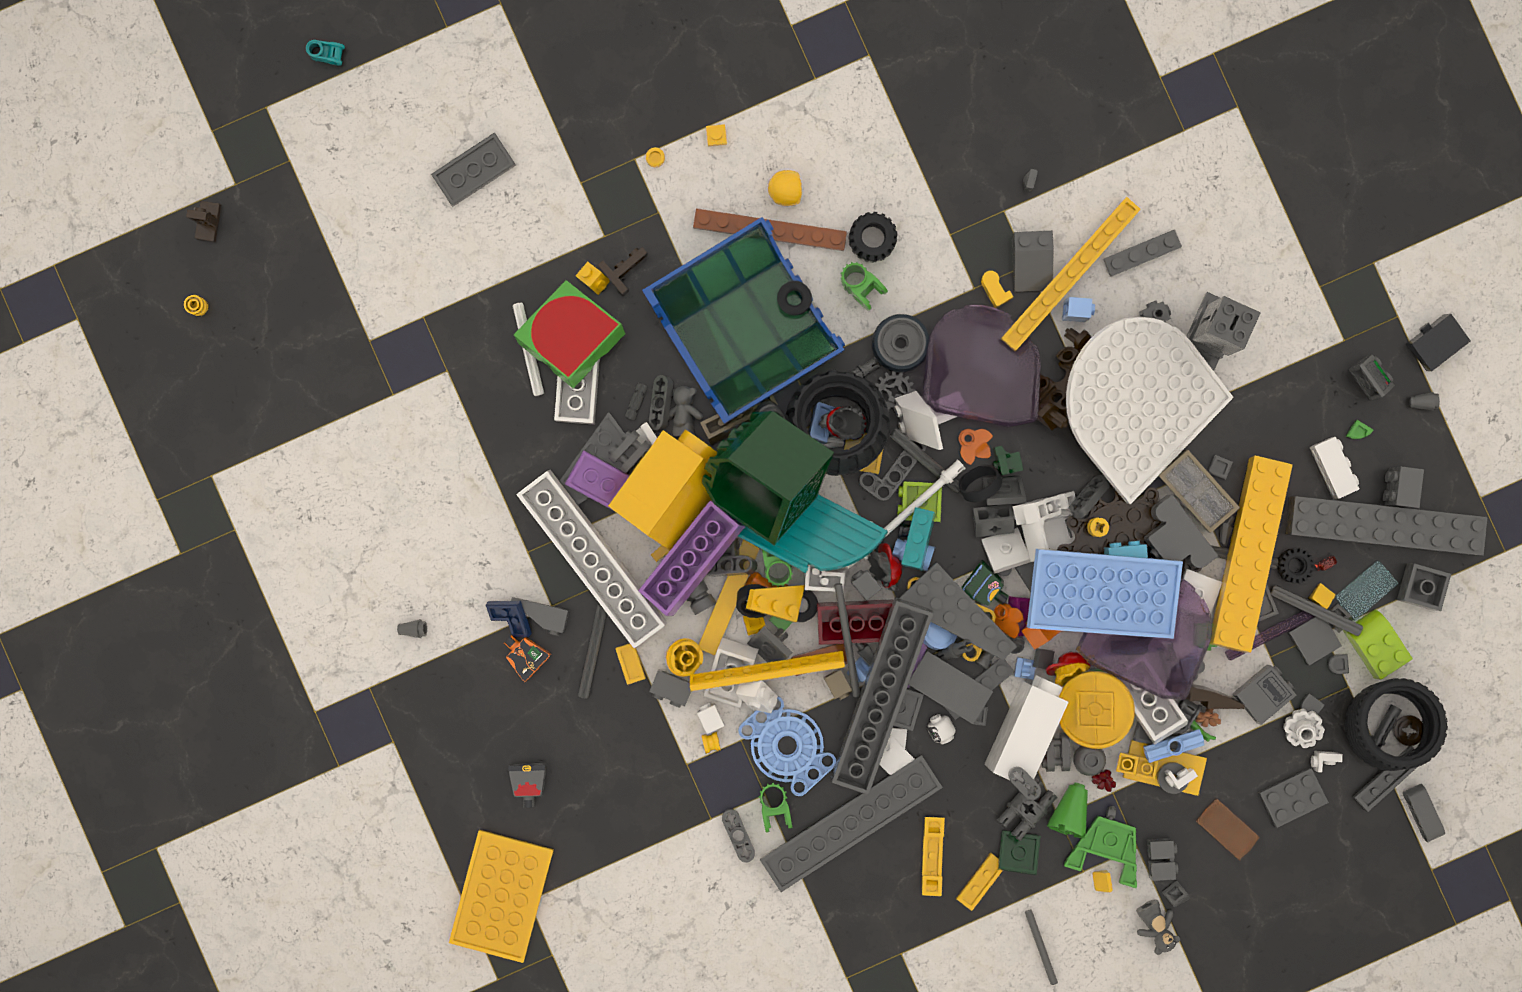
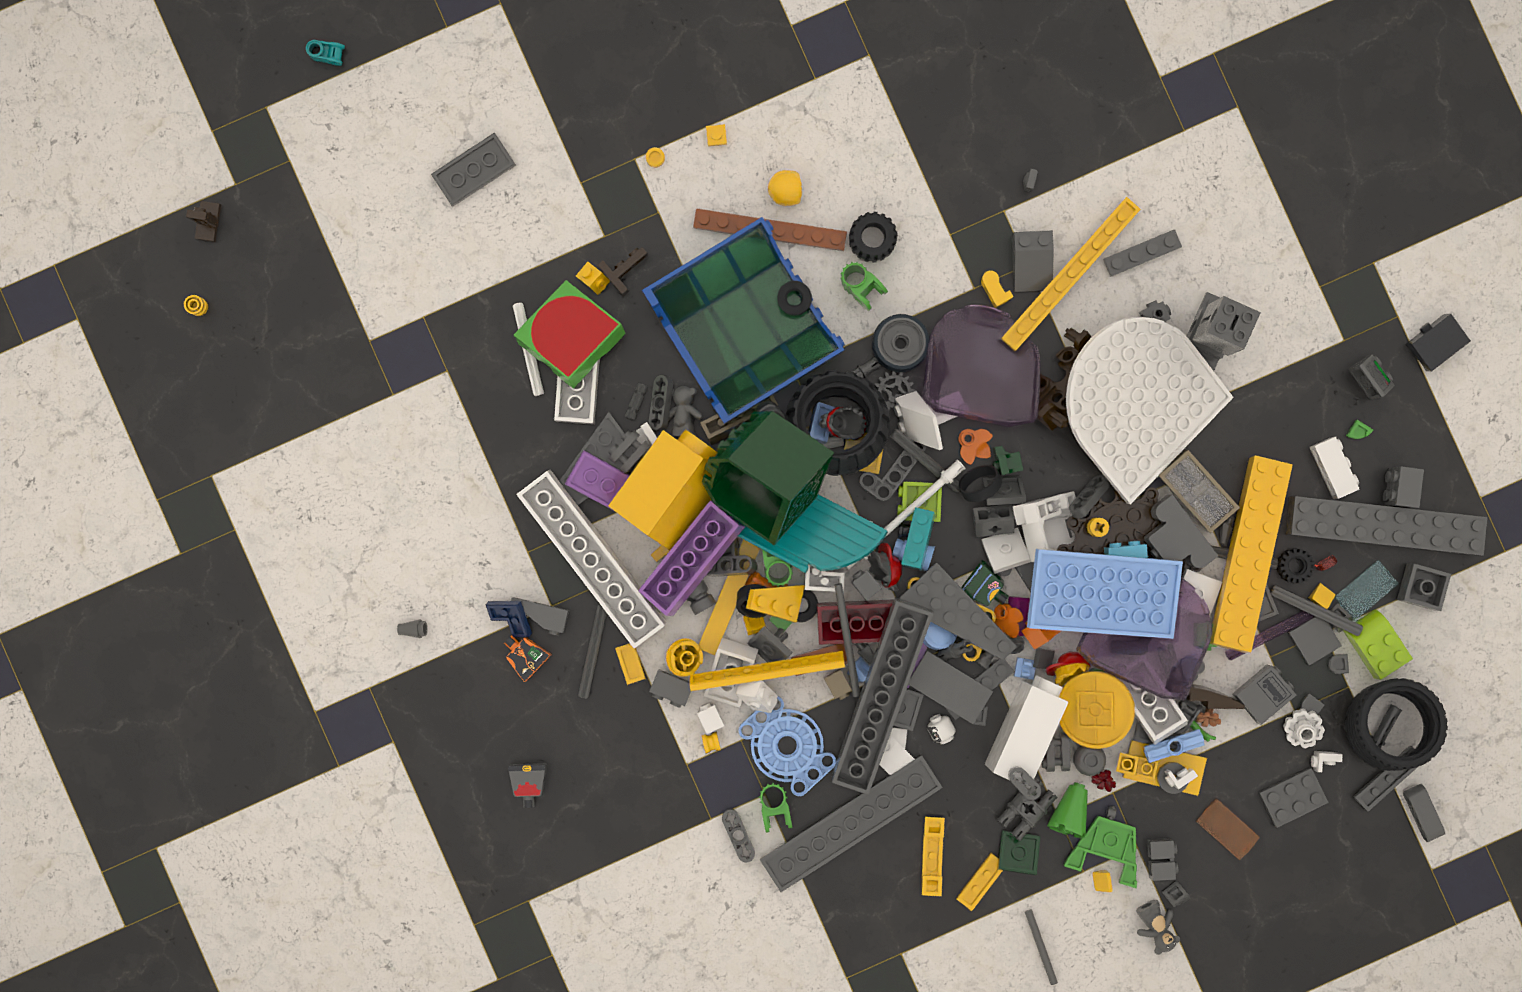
yellow plate [449,830,554,963] -> none
light blue brick [1062,297,1095,322] -> none
dark grey tile [1208,455,1233,480] -> none
dark brown gear [1393,715,1423,746] -> none
dark grey cone [1410,392,1440,411] -> none

